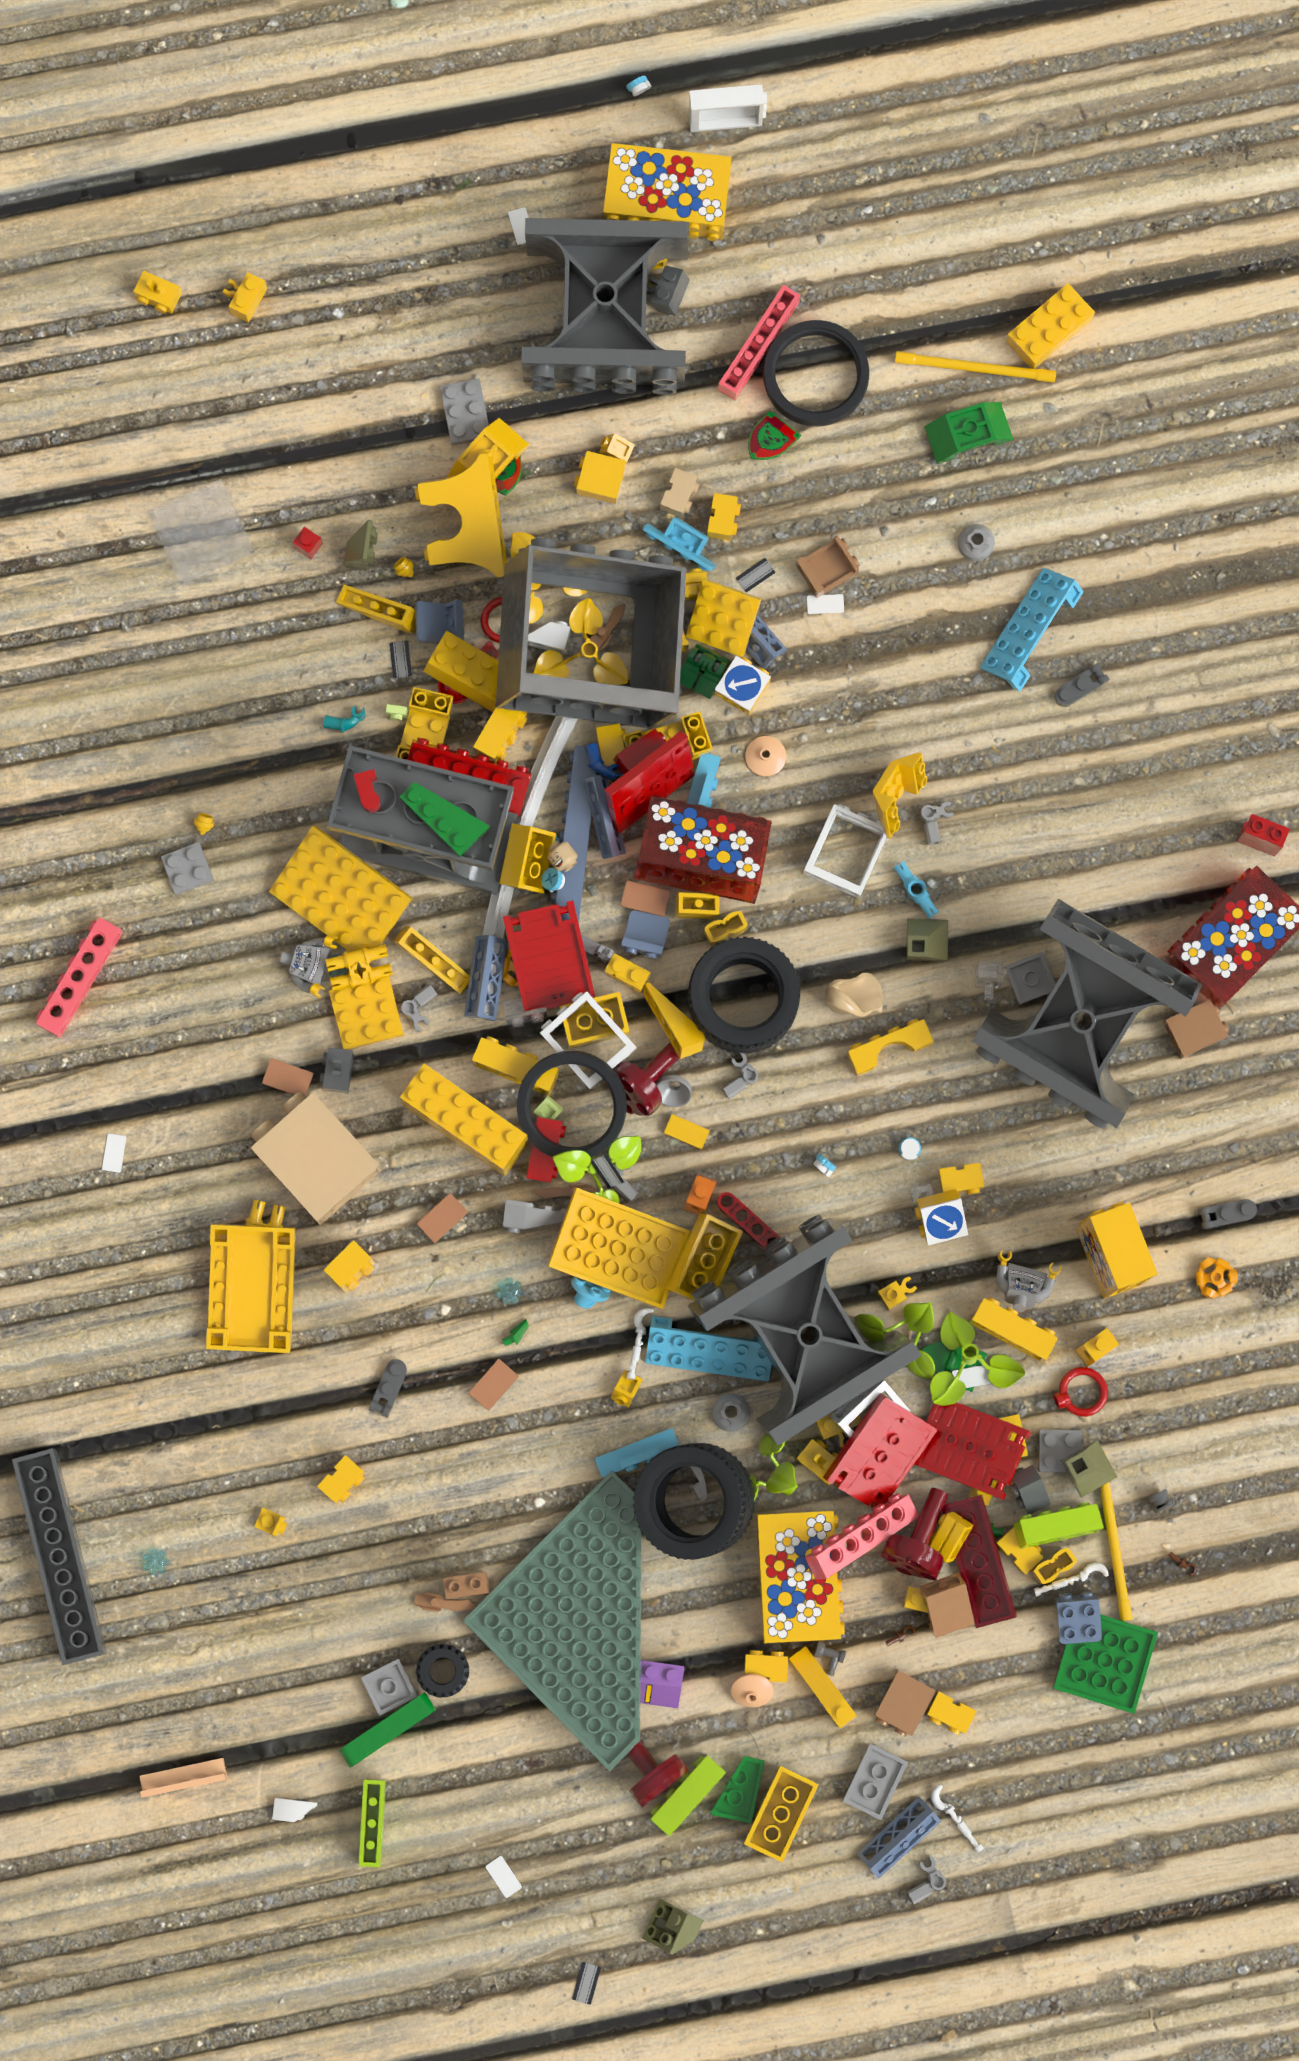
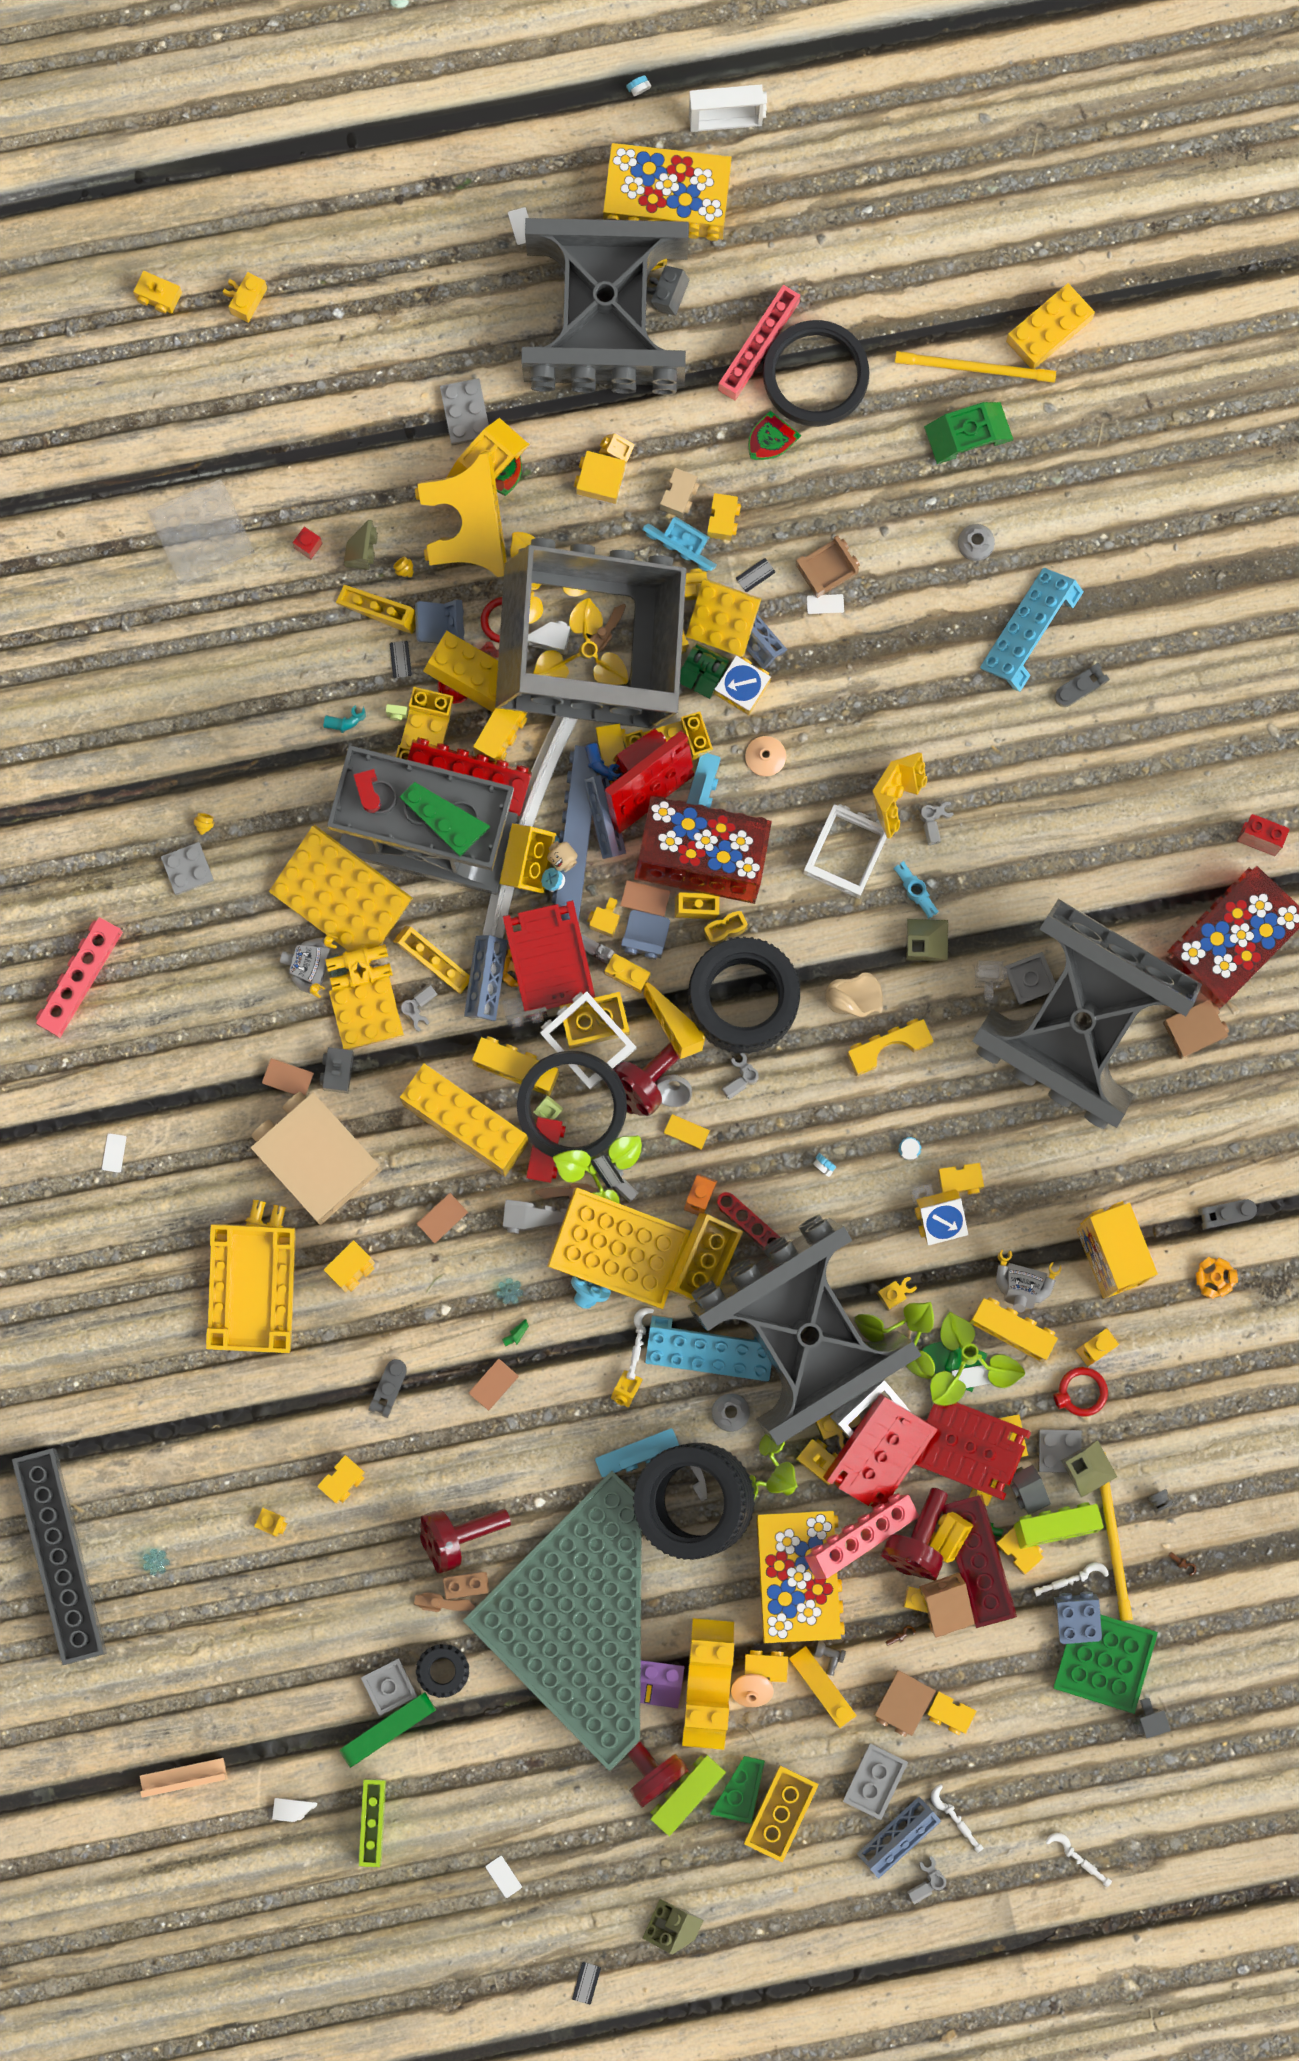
yellow brick [1032,1548,1077,1584] -> none
none -> dark red piece [420,1508,511,1574]
none -> yellow brick [587,897,620,937]
none -> yellow piece [682,1618,735,1750]
none -> white piece [1046,1832,1112,1887]
none -> dark grey brick [1133,1698,1171,1739]

